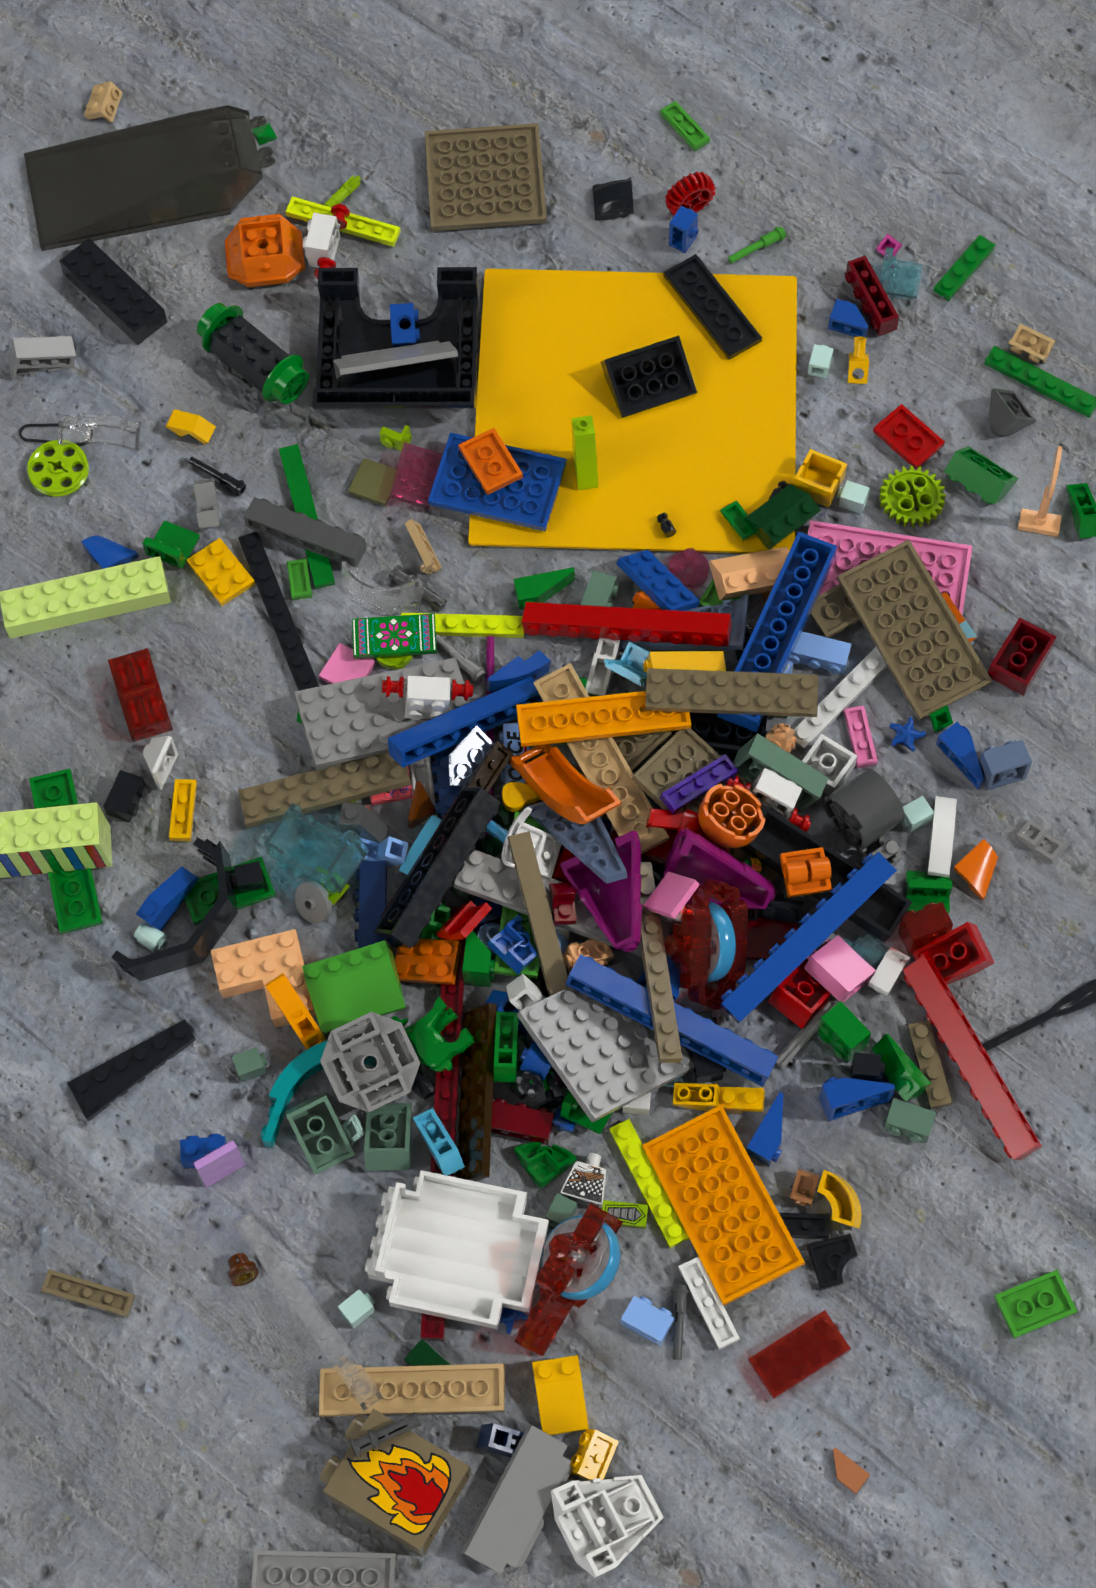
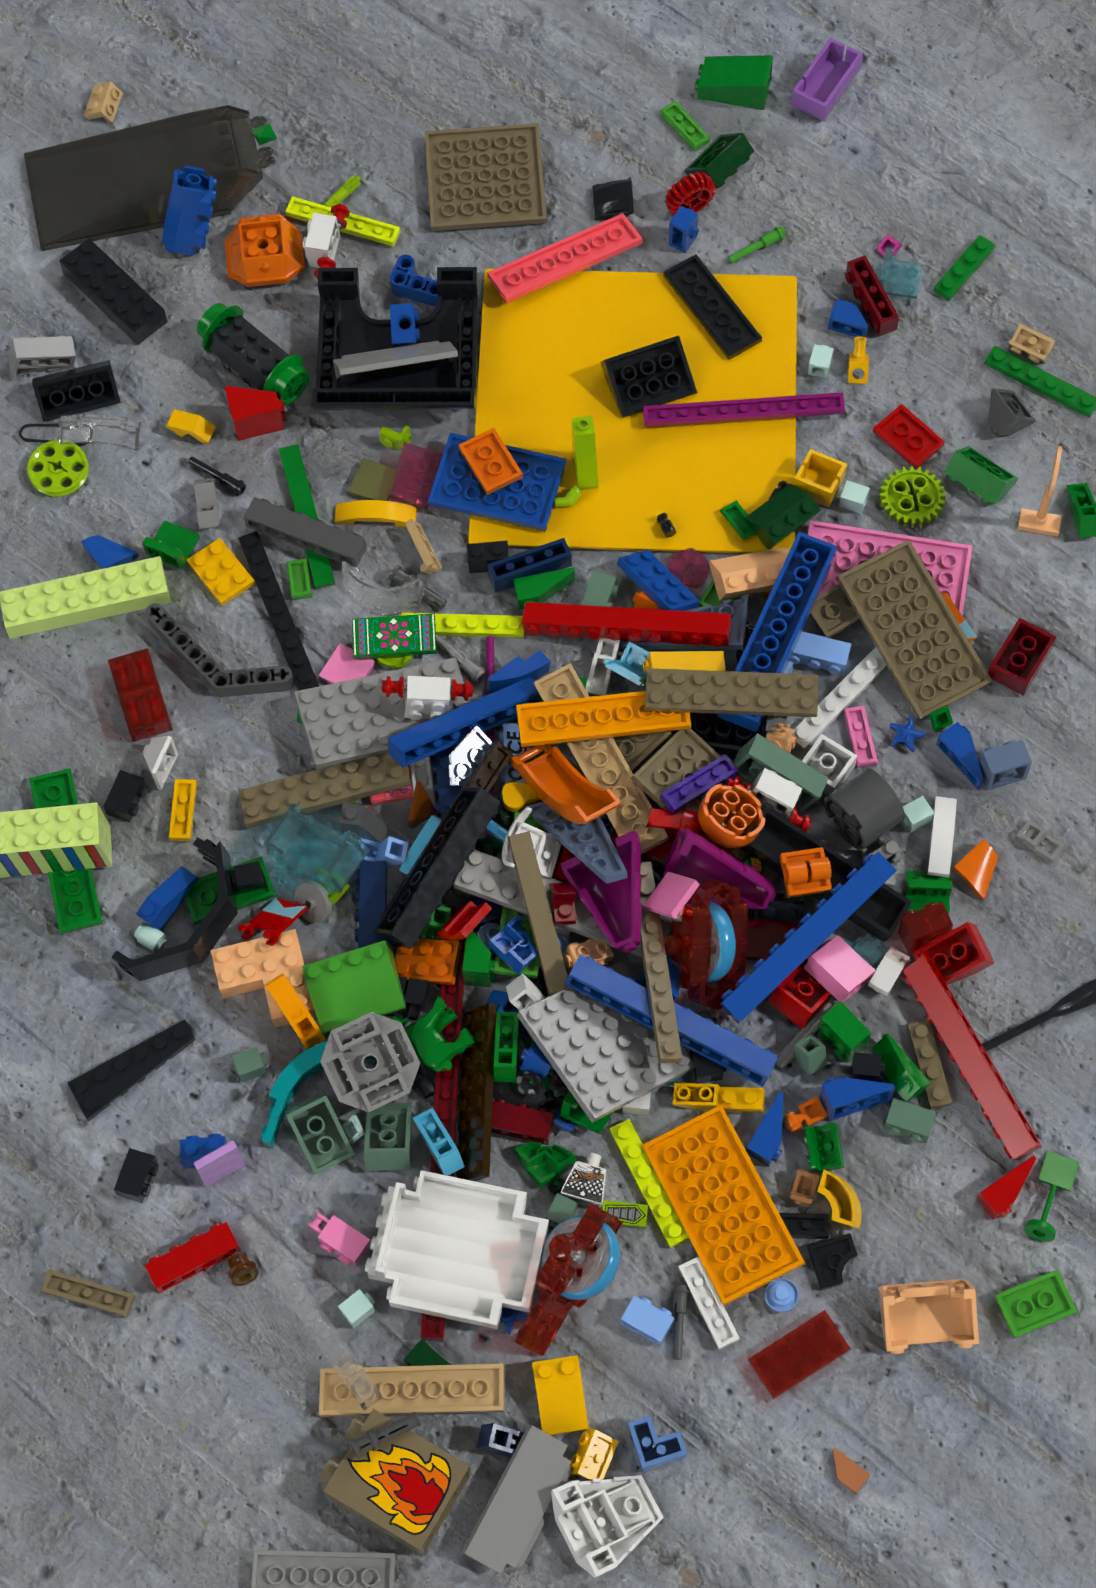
none -> black slope [32,360,121,422]
none -> black brick [114,1148,159,1203]
none -> dark grey beam [145,603,294,697]
none -> red brick [145,1222,241,1294]
none -> blue brick [162,166,217,256]
none -> red slope [225,386,287,441]
none -> red flag [238,898,308,946]
none -> bright pink brick [307,1212,371,1267]
none -> yellow slope [334,500,417,527]
none -> black hips [386,976,430,1021]
none -> blue beam [390,254,438,307]
none -> black brick [467,541,509,574]
none -> coral plate [487,213,643,304]
none -> dark blue brick [487,538,572,593]
none -> dark green rock [548,1177,565,1195]
none -> lime arm [555,486,581,508]
none -> medium blue brick [628,1416,687,1473]
none -> magenta plate [643,392,845,428]
none -> dark green slope [684,133,755,189]
none -> green slope [695,55,773,110]
none -> light blue plate [765,1278,799,1313]
none -> orange plate [783,1097,828,1134]
none -> medium lavender piece [791,38,863,121]
none -> sand green brick [794,1034,827,1075]
none -> green bracket [804,1122,845,1173]
none -> light nougat windscreen [878,1279,979,1354]
none -> red slope [977,1155,1037,1220]
none -> green piece [1024,1150,1080,1242]

